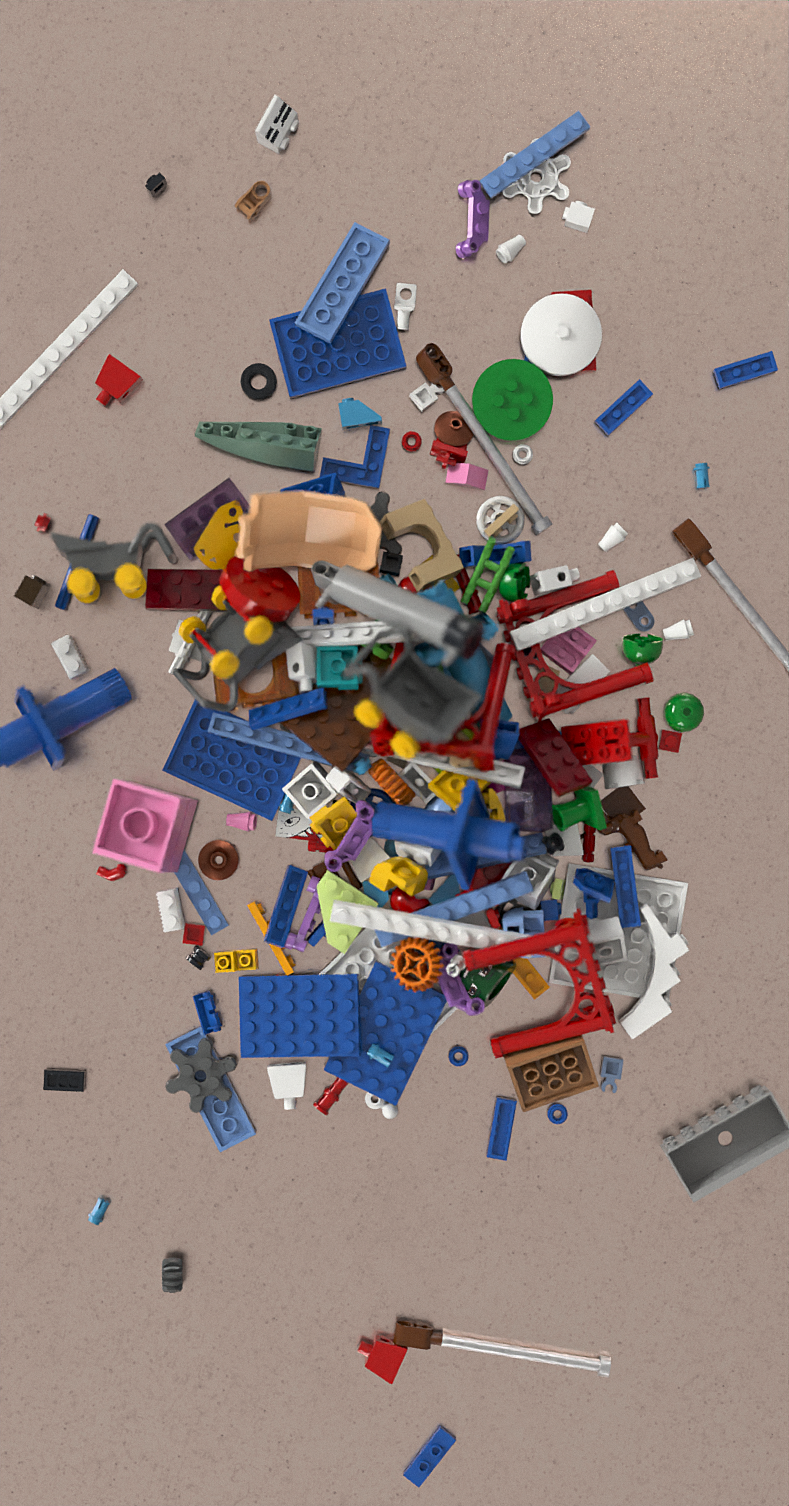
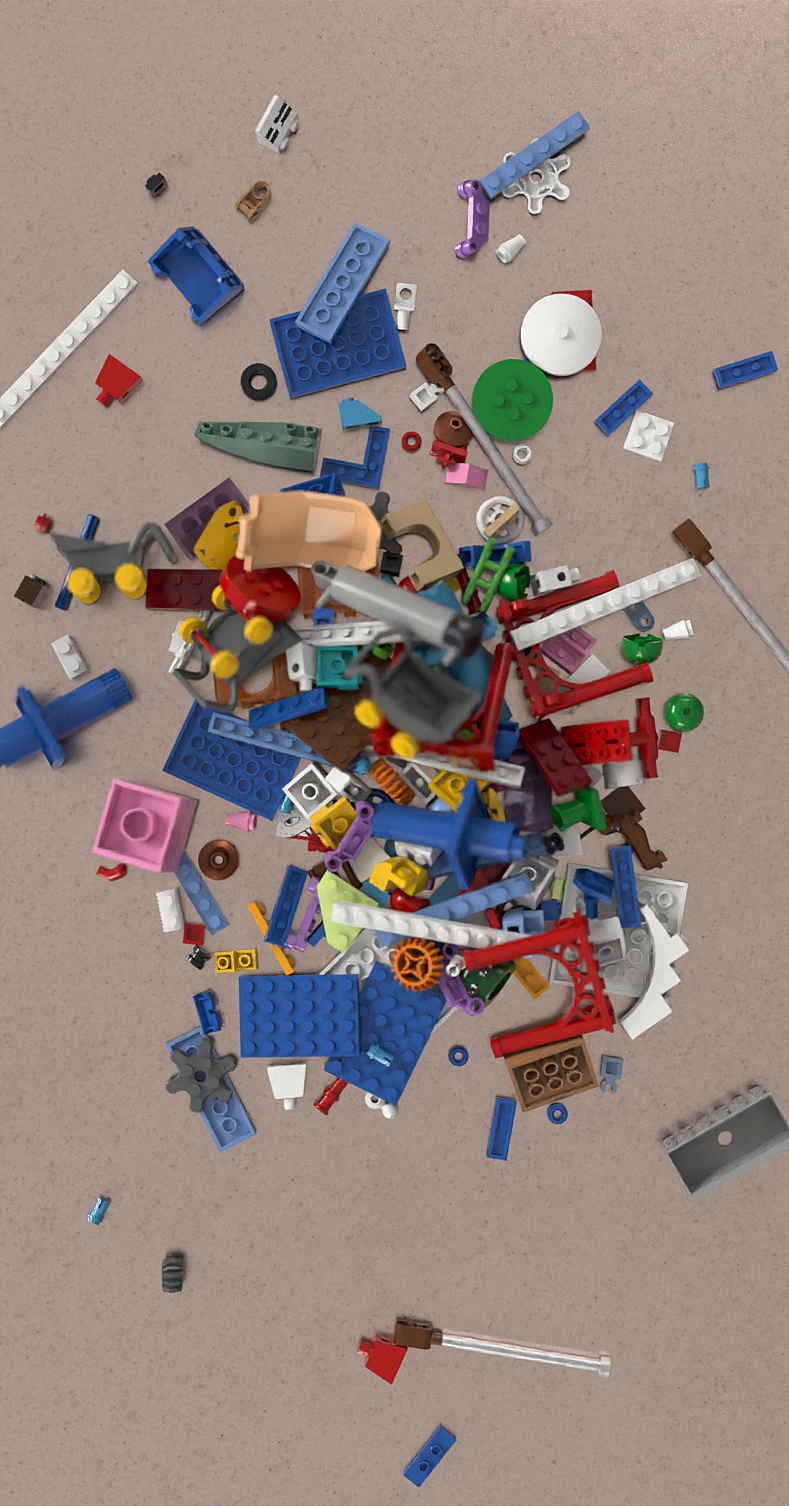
black plate [43,1069,85,1092] -> none
white brick [562,201,595,233] -> none
red axle [582,824,596,863] -> none
white cone [598,523,628,552] -> none
none -> blue windscreen [147,226,244,323]
none -> white plate [623,410,674,462]

